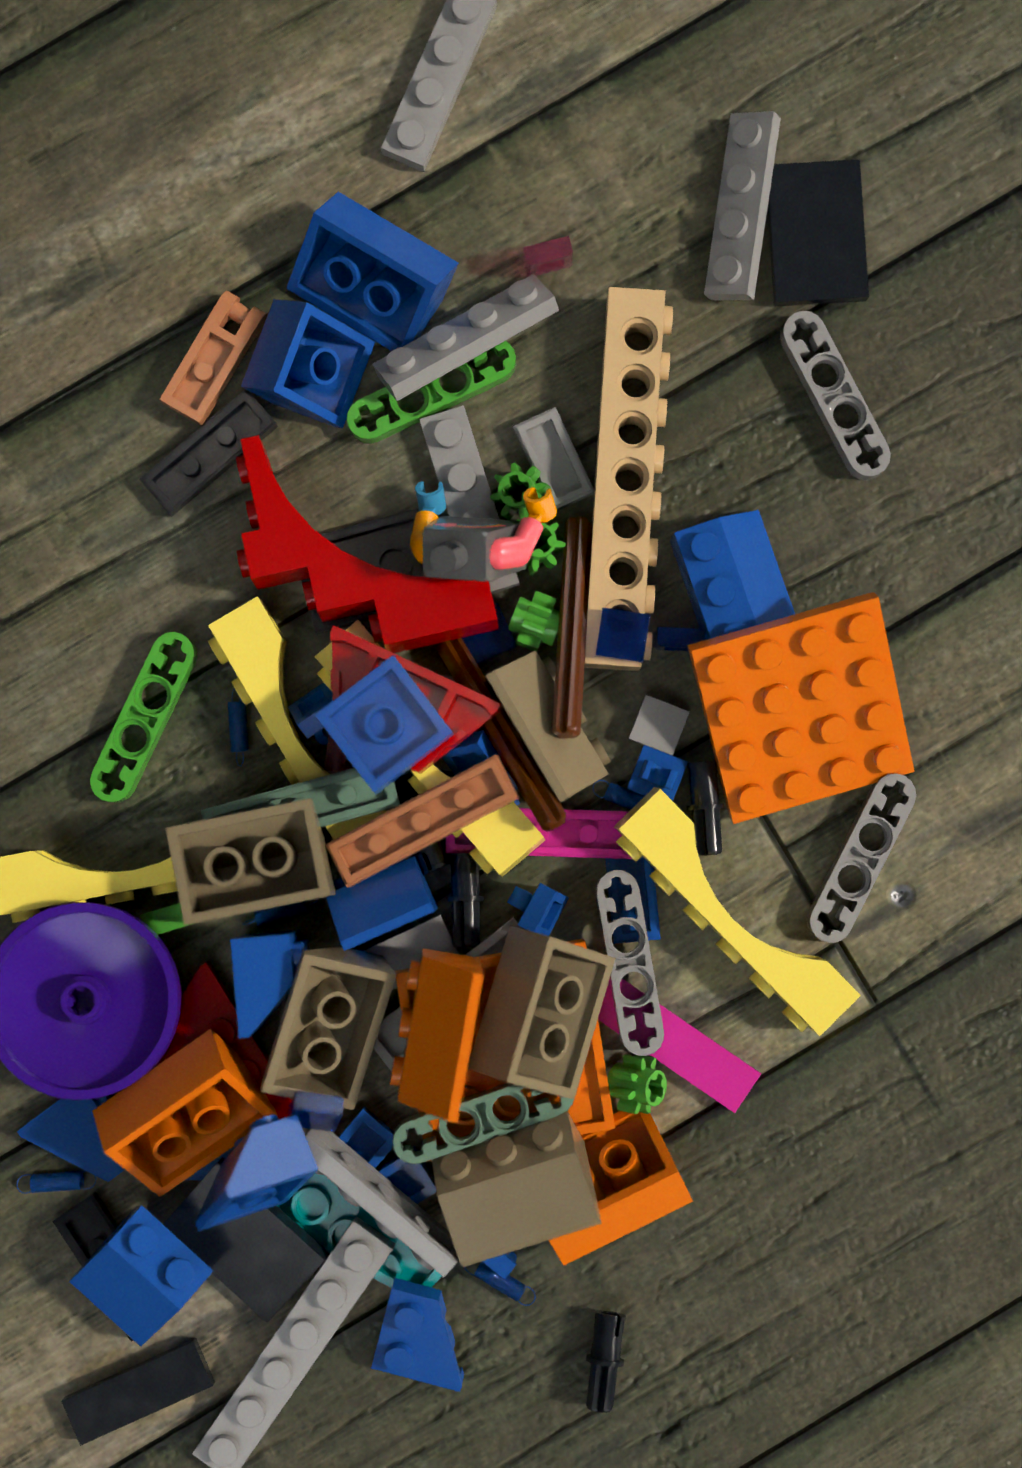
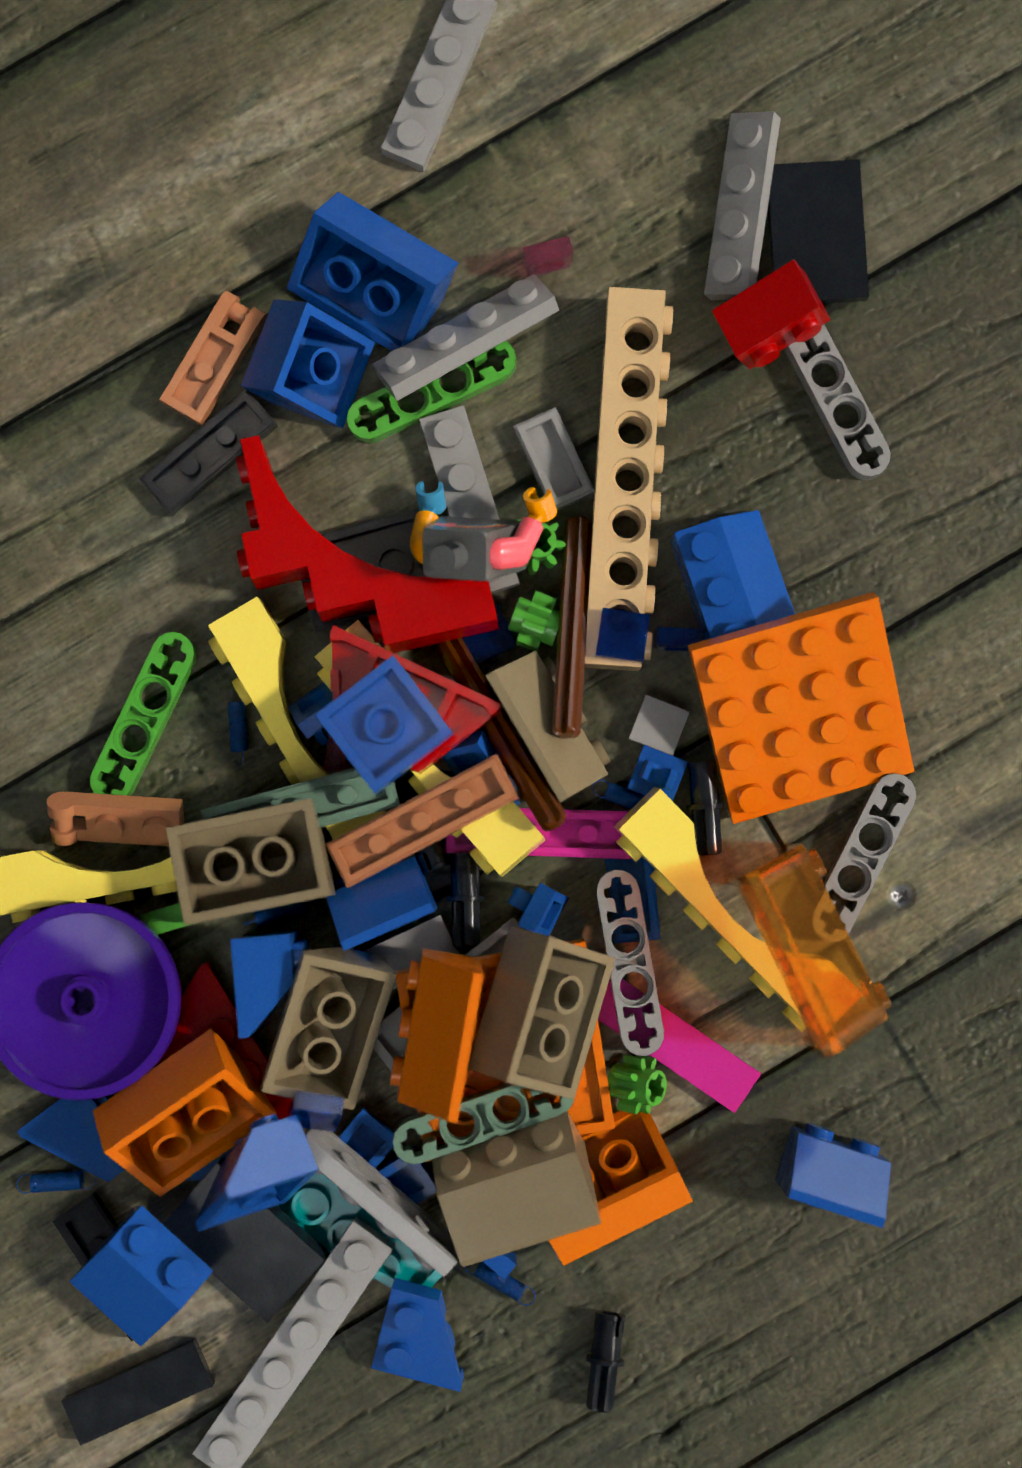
bright green gear [490,462,552,520] -> none
none -> nougat plate [47,792,184,847]
none -> red brick [712,259,831,370]
none -> clear orange windscreen [723,843,892,1060]
none -> slope [775,1123,891,1228]

